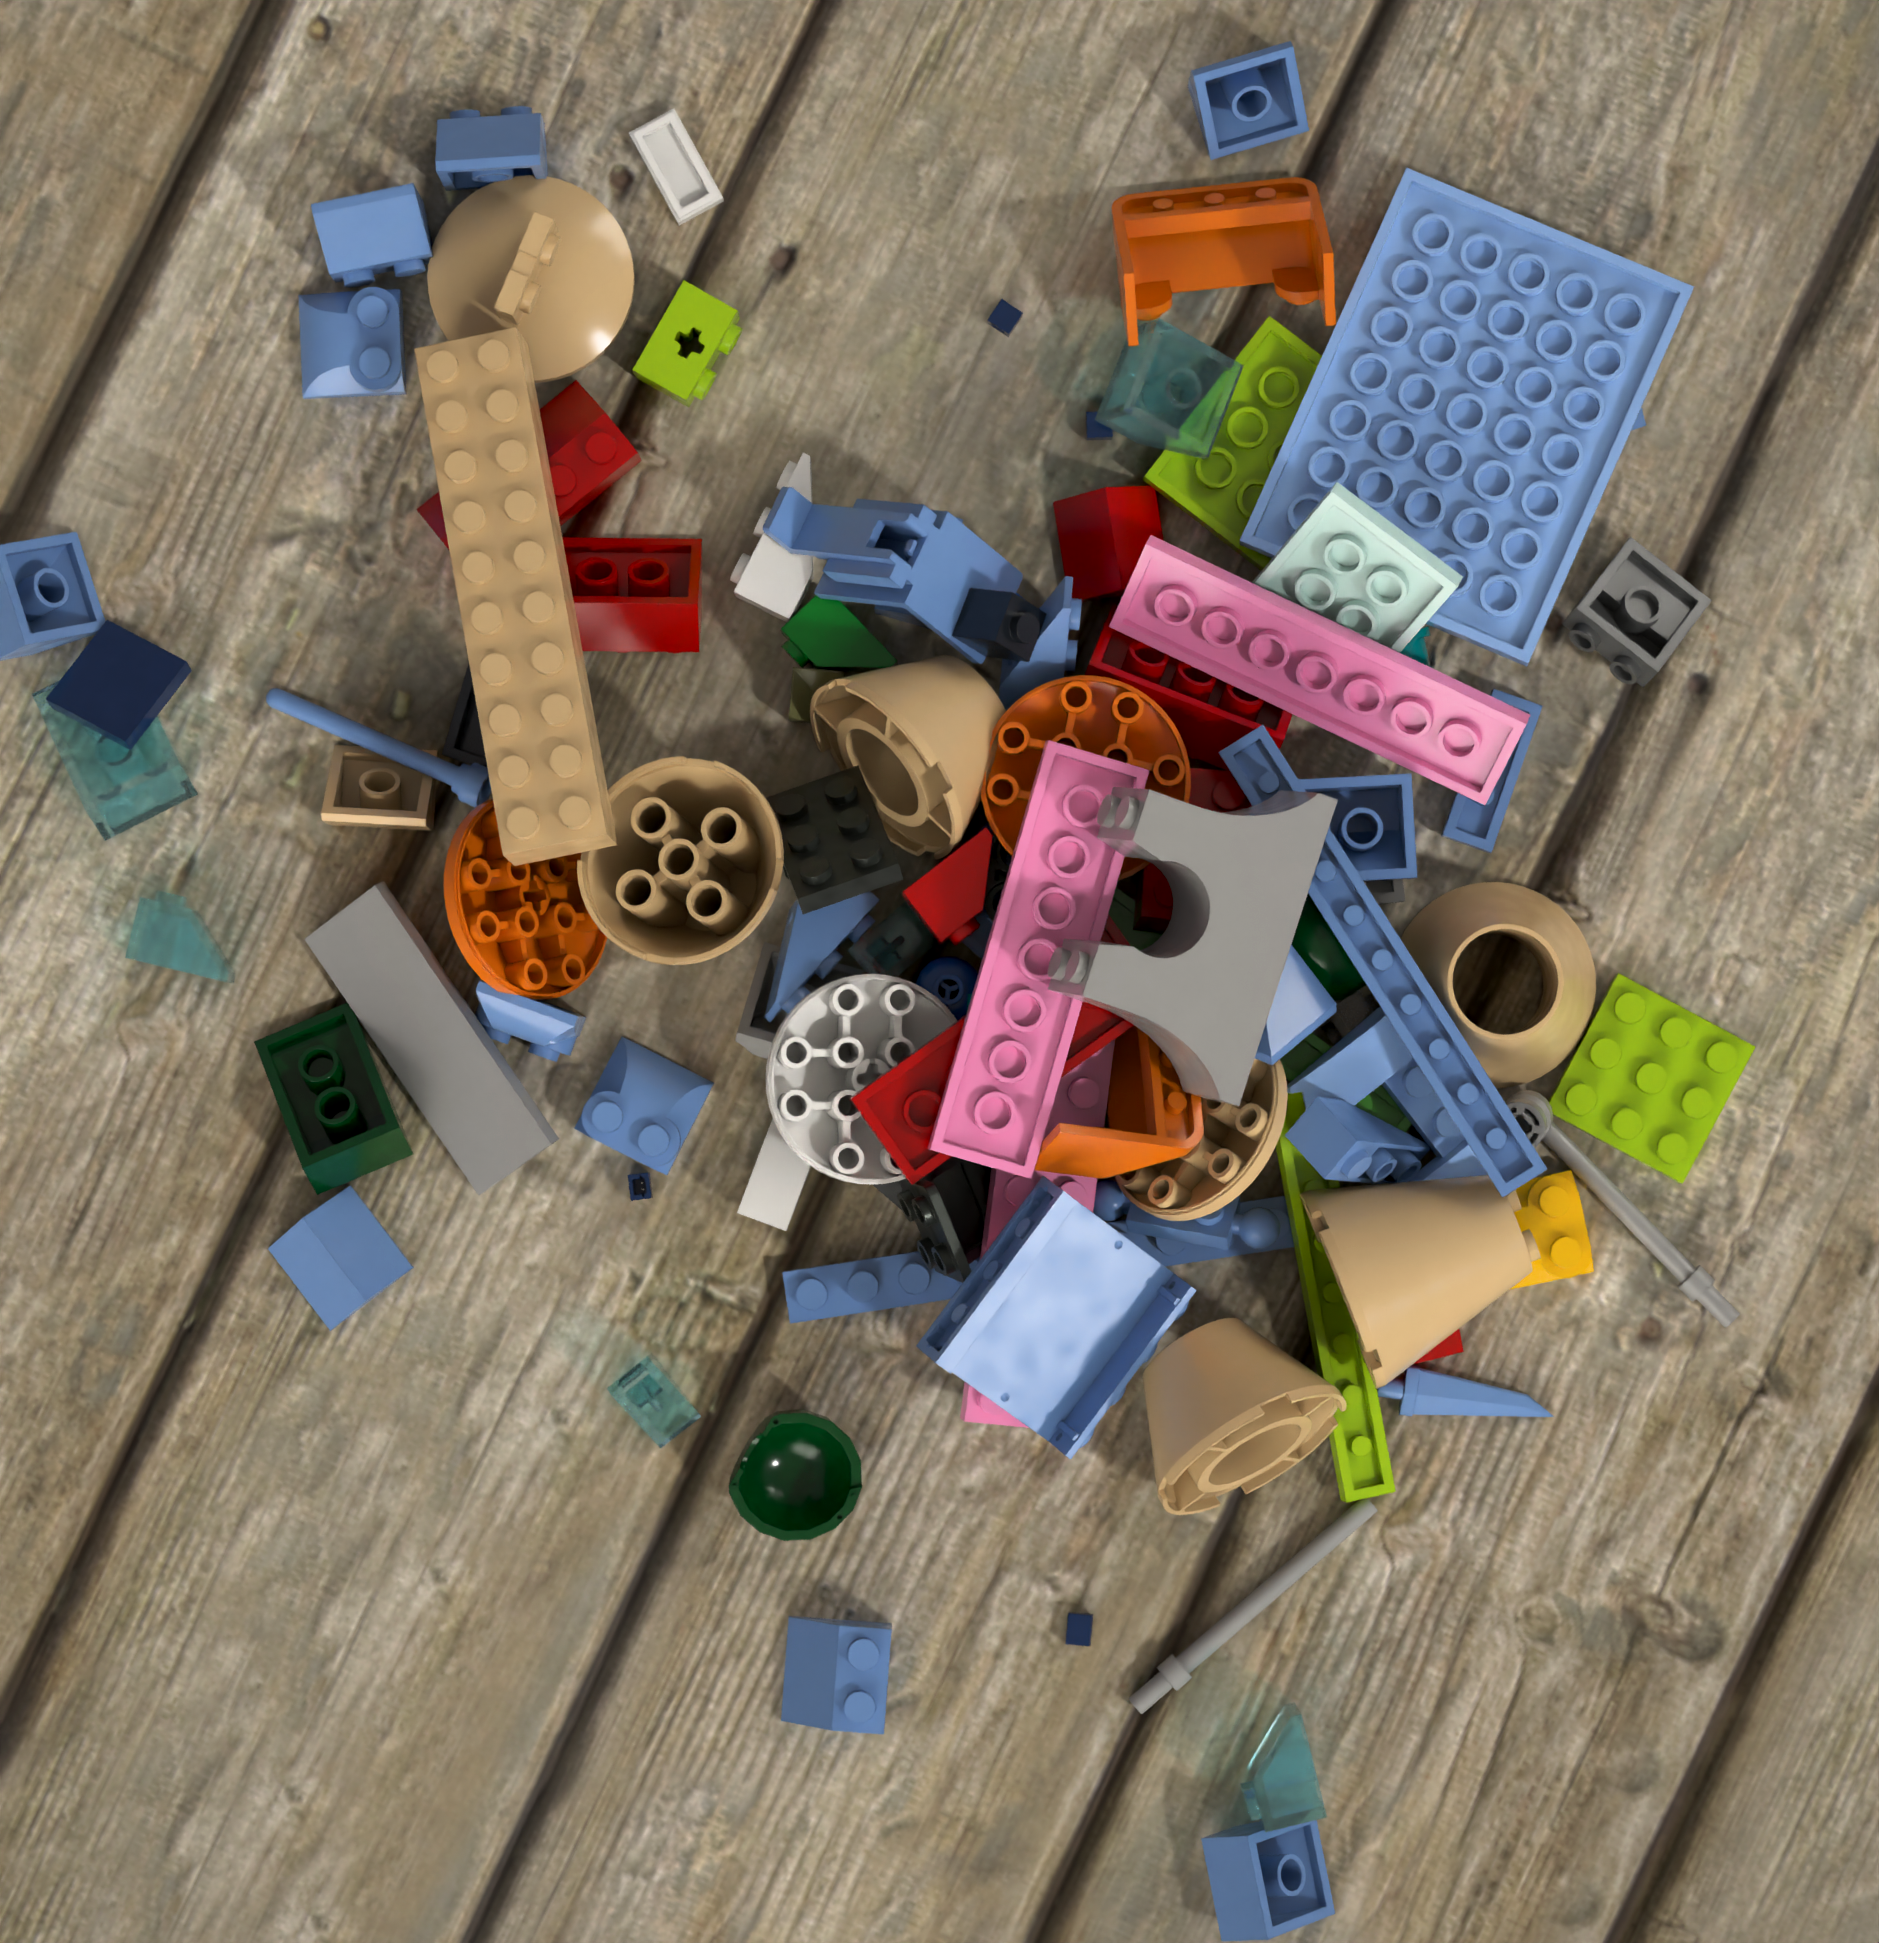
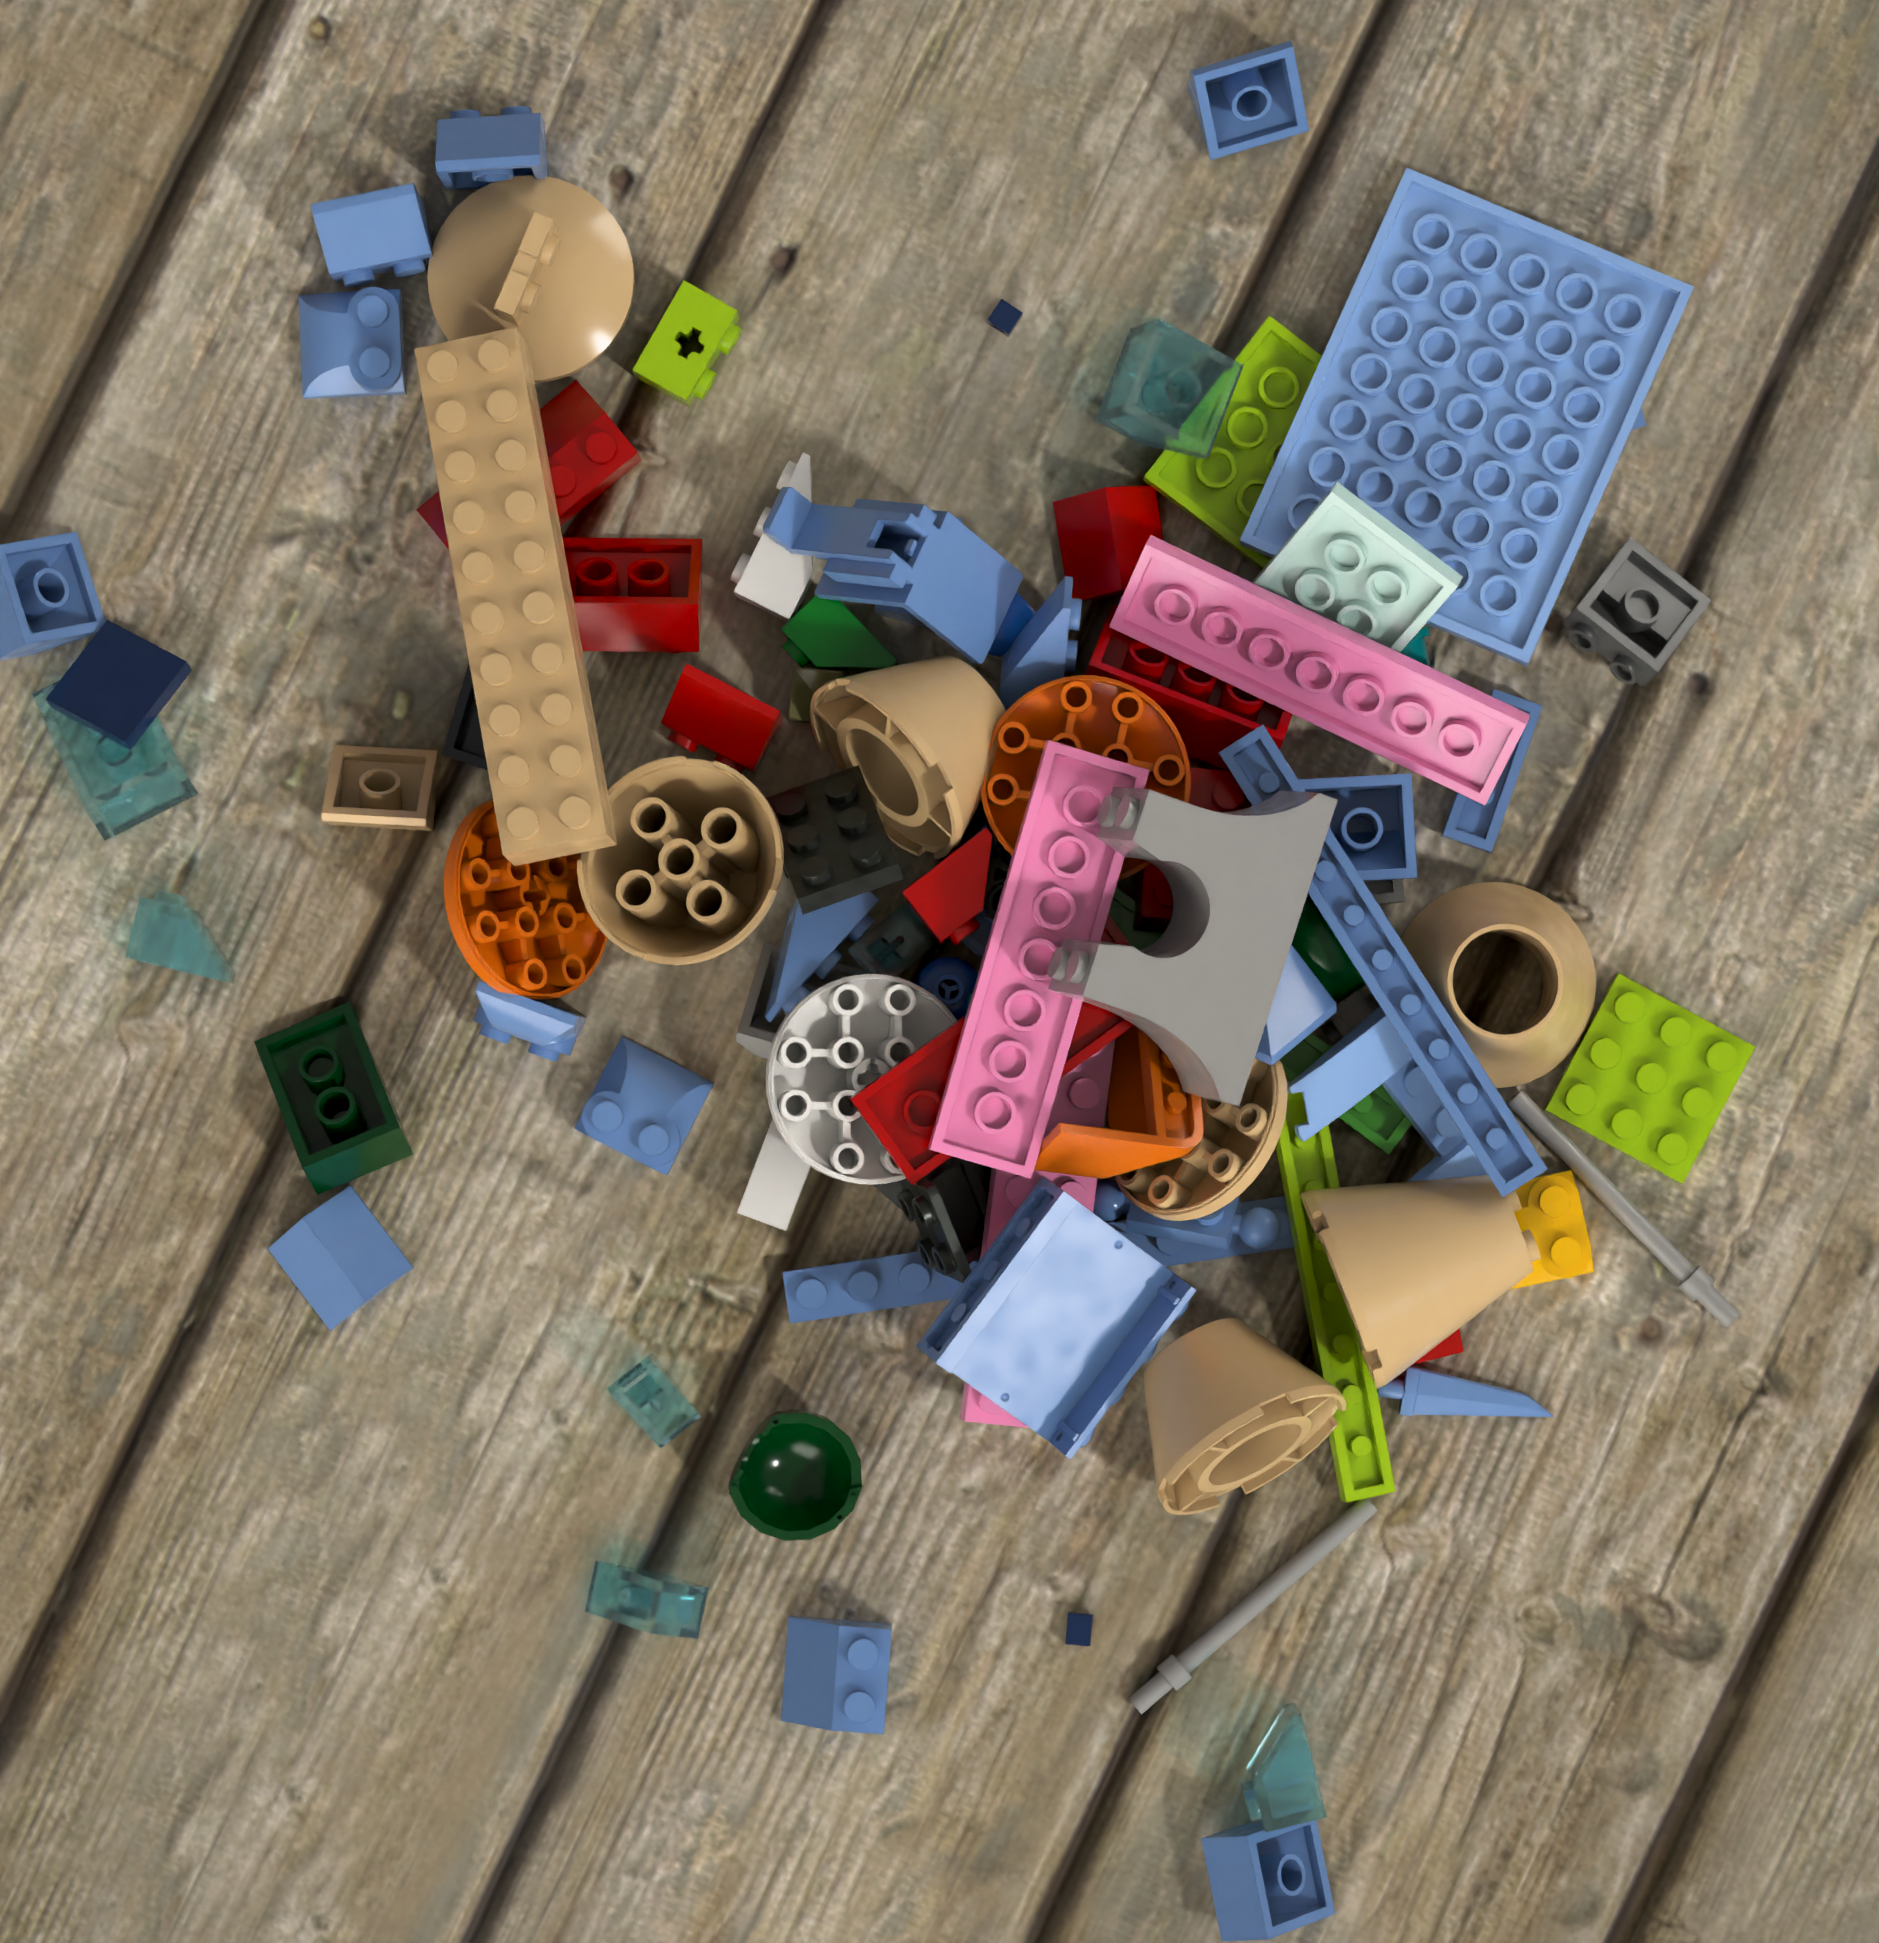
medium blue piece [266,688,492,808] -> none
light grey tile [305,881,559,1195] -> none
dark blue piece [628,1172,653,1201] -> none
white tile [629,108,724,226] -> none
black brick [952,588,1047,662] -> none
dark blue piece [1086,411,1113,440] -> none
orange windscreen [1111,177,1336,346] -> none
medium blue slope [1285,1097,1431,1184] -> none
light grey wheel [1505,1090,1553,1148] -> none
none -> clear light blue slope [585,1561,709,1639]
none -> red slope [661,663,783,774]

